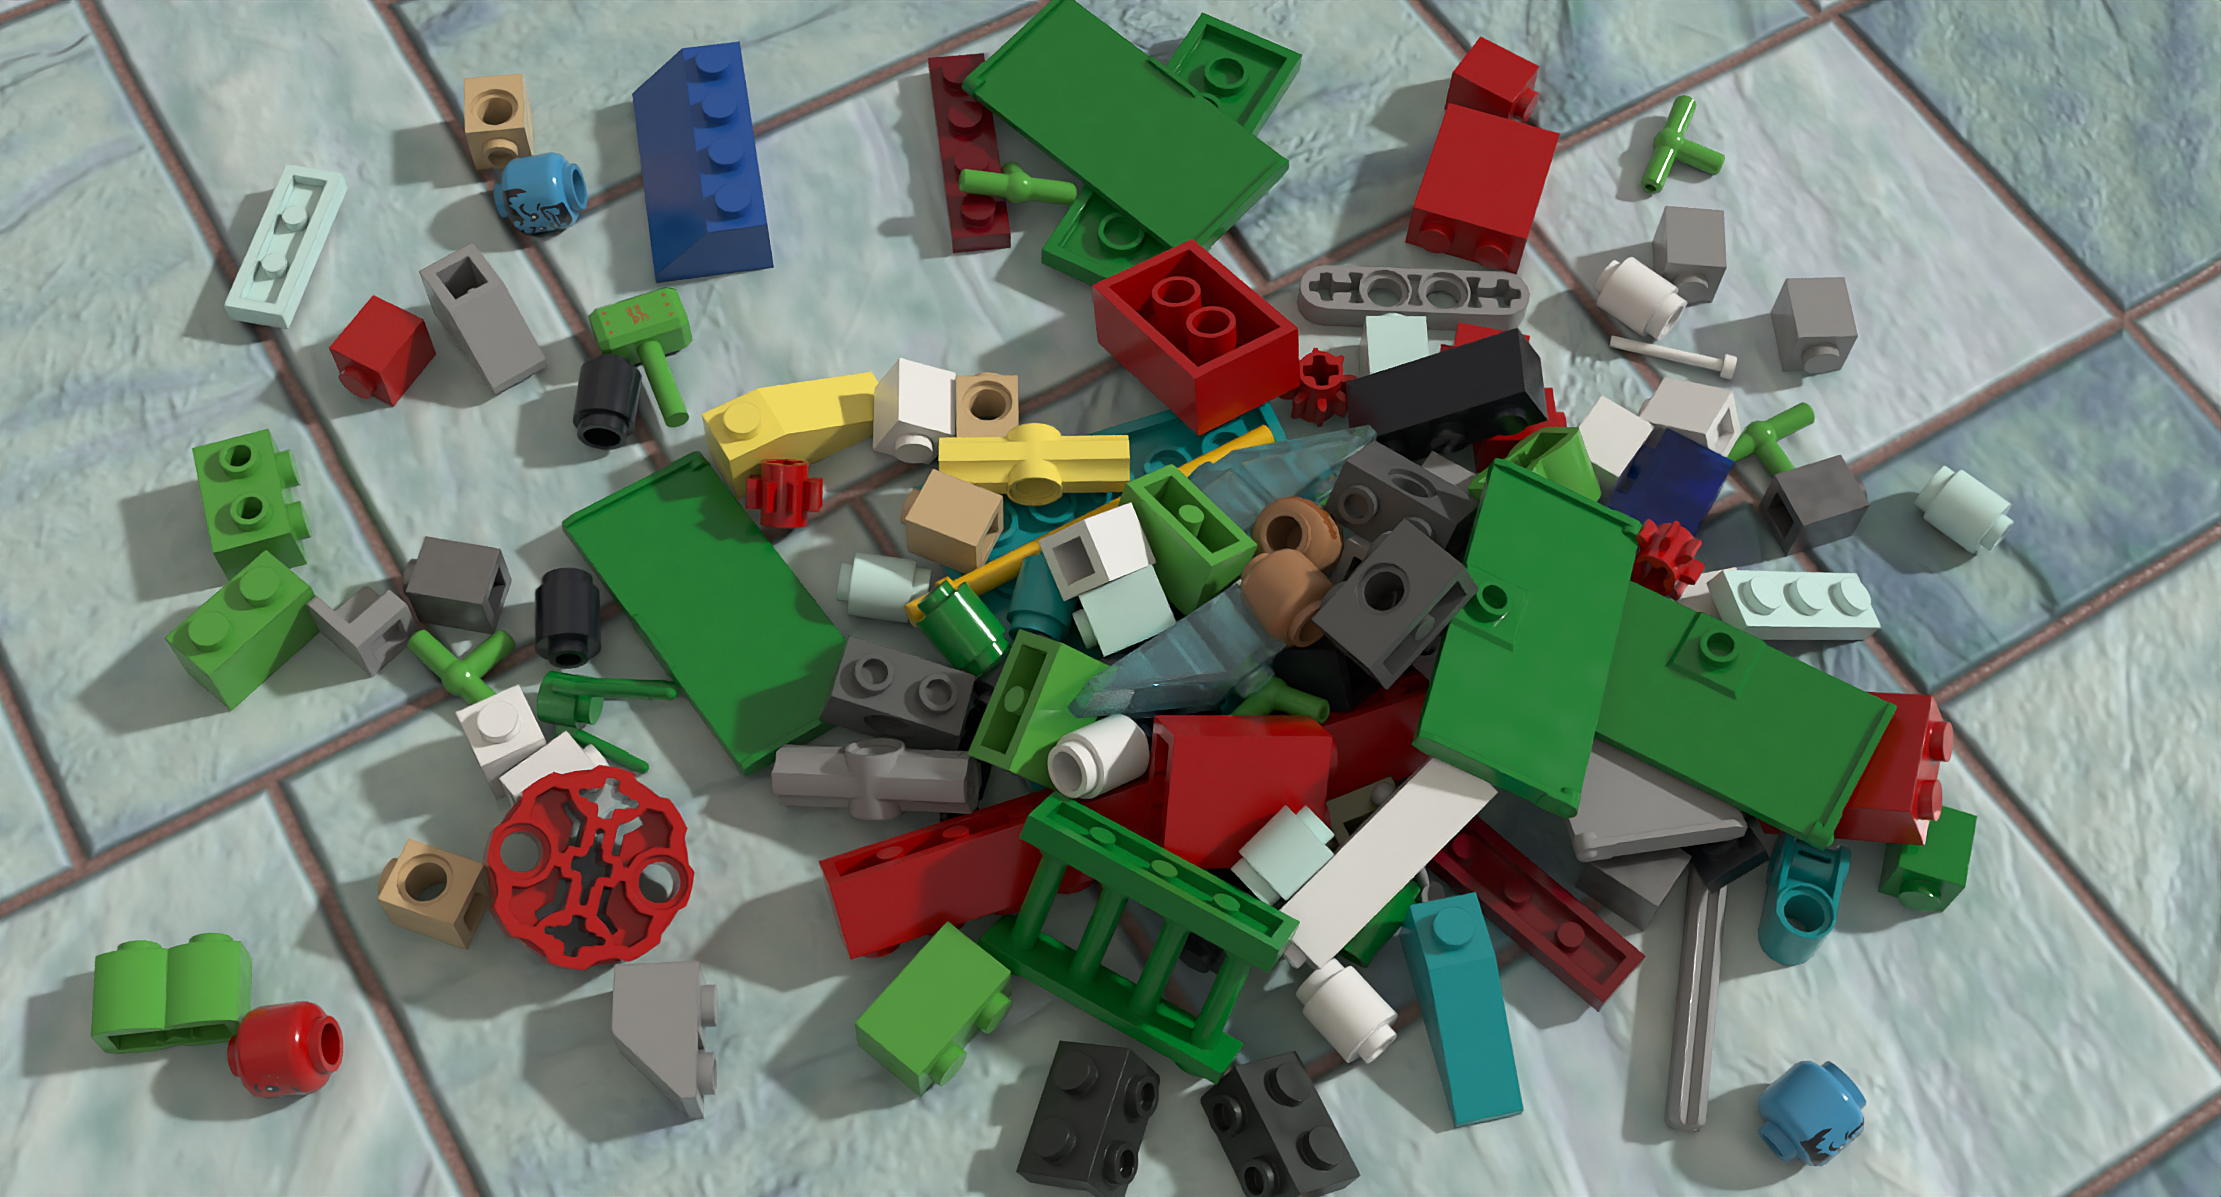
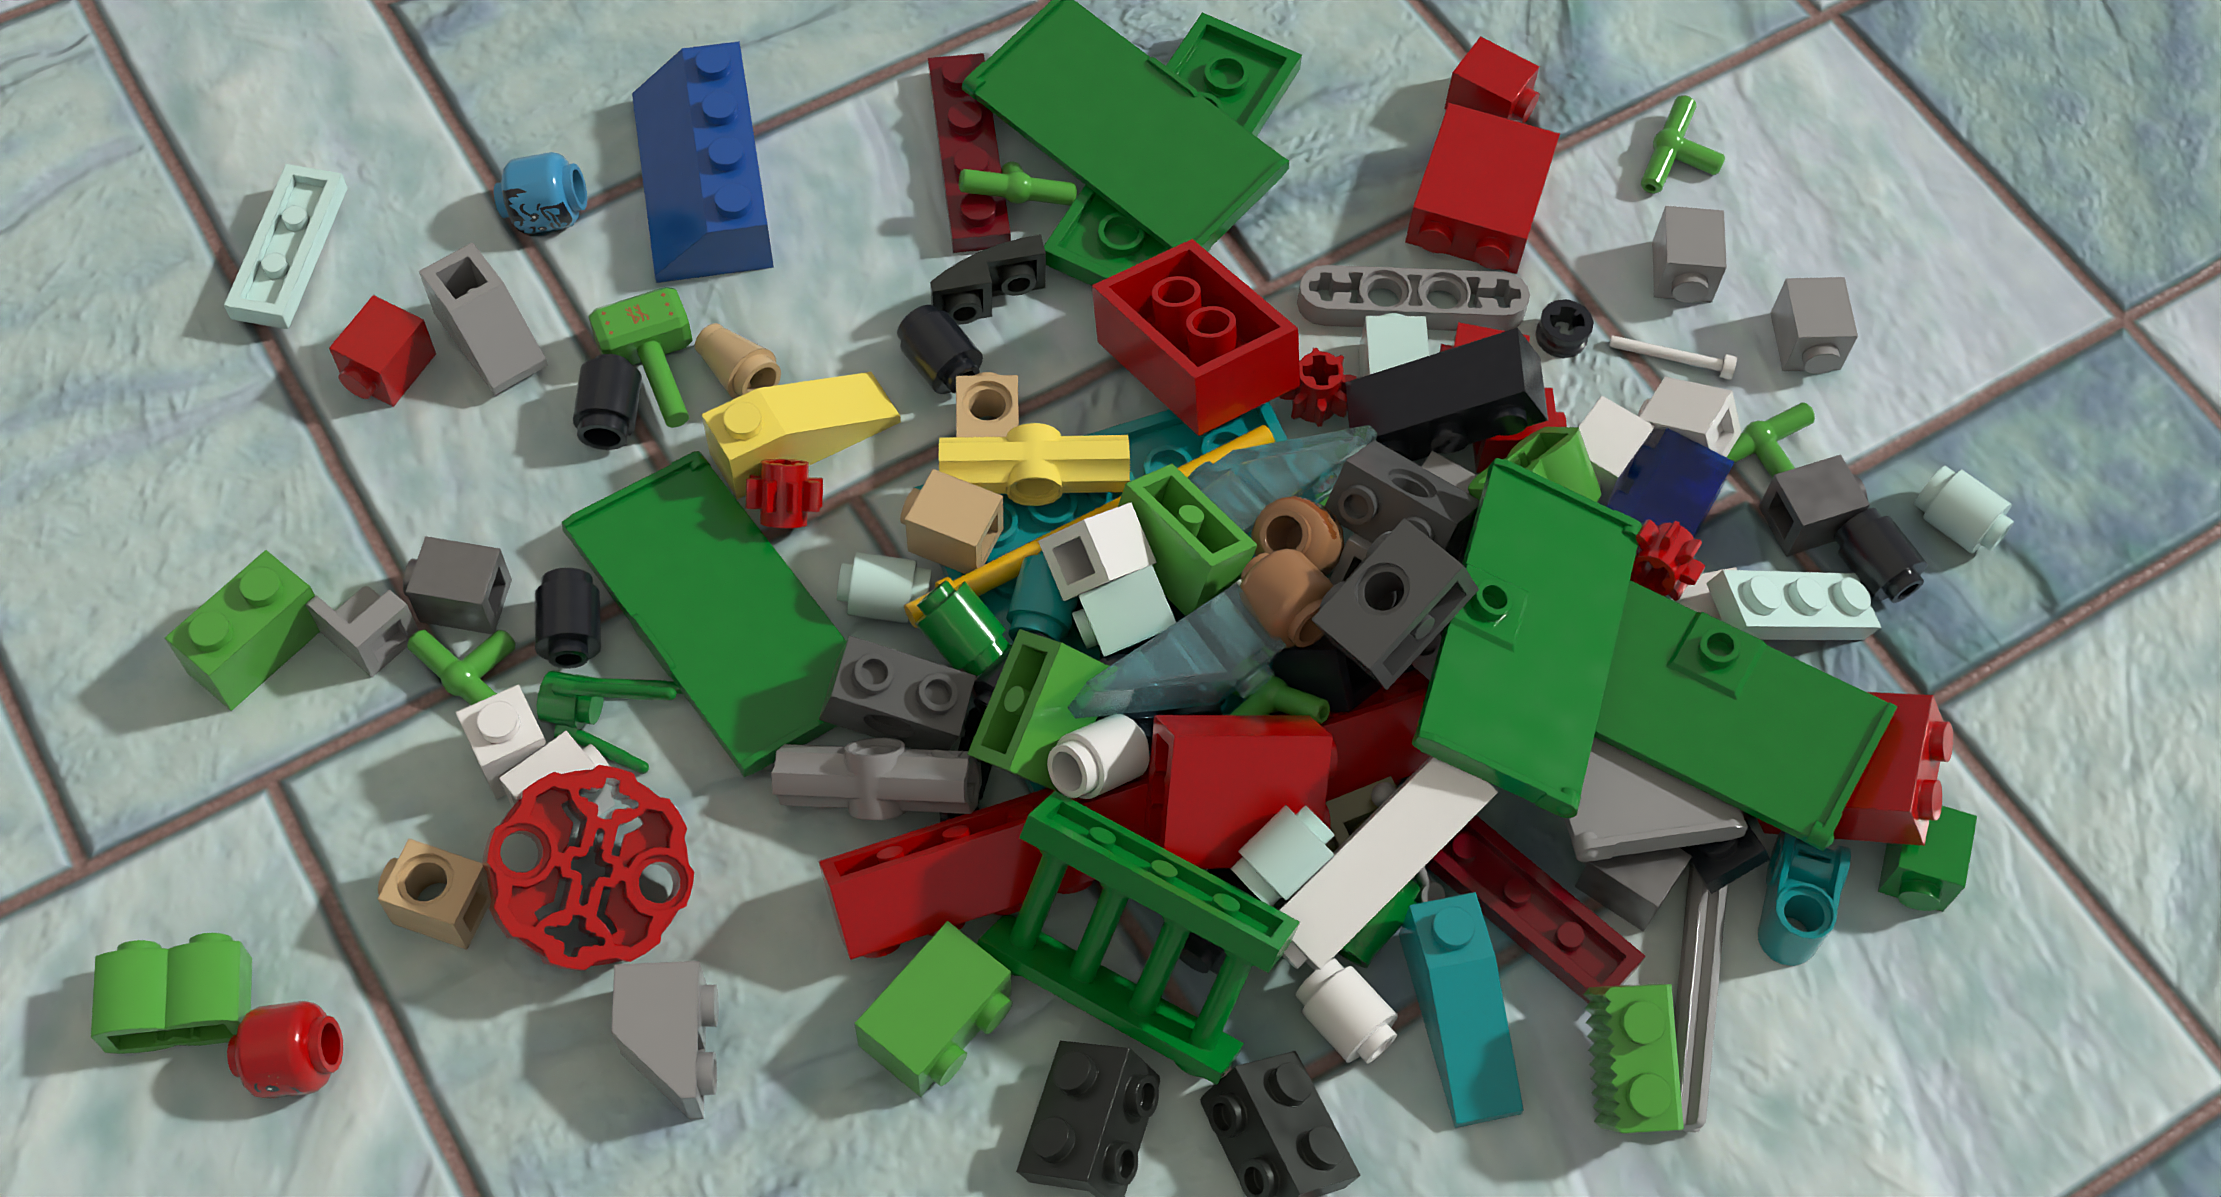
bright green brick [192,429,312,581] -> none
tan brick [464,73,534,170] -> none
white brick [873,358,956,465] -> none
white brick [1594,257,1687,341] -> none
dark azure head [1758,1061,1866,1166] -> none
none -> tan cone [695,323,781,399]
none -> black brick [897,305,983,394]
none -> pearl dark grey slope [930,234,1046,325]
none -> black bush [1535,299,1594,358]
none -> bright green brick [1583,984,1684,1133]
none -> black brick [1834,508,1927,603]

